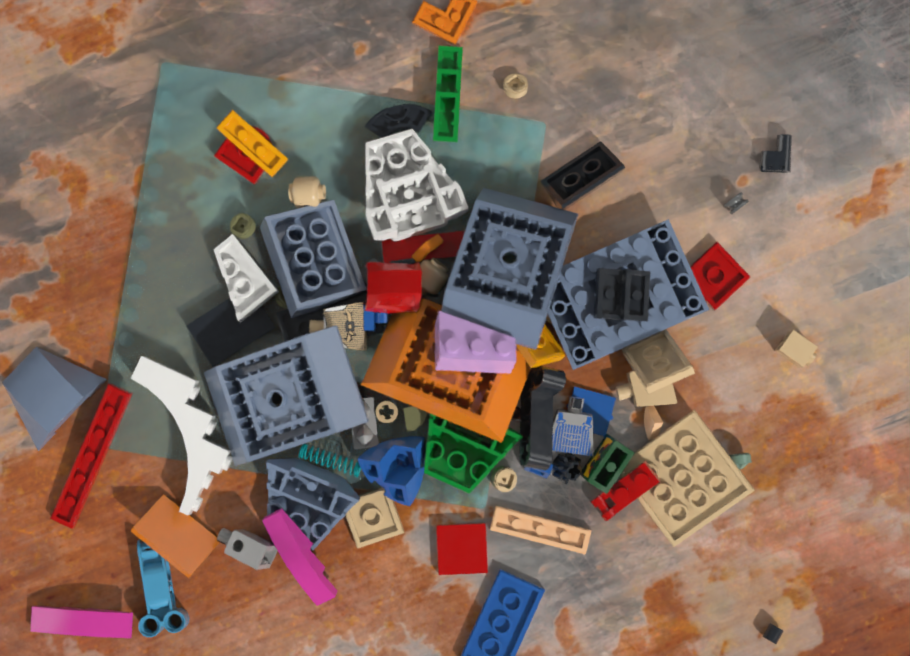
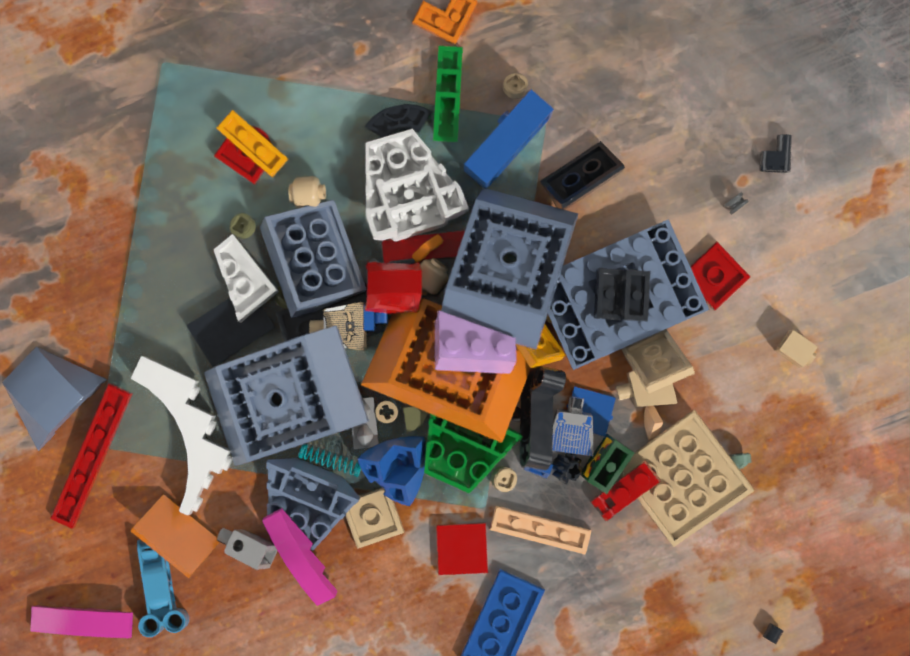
none -> blue brick [464,89,554,189]

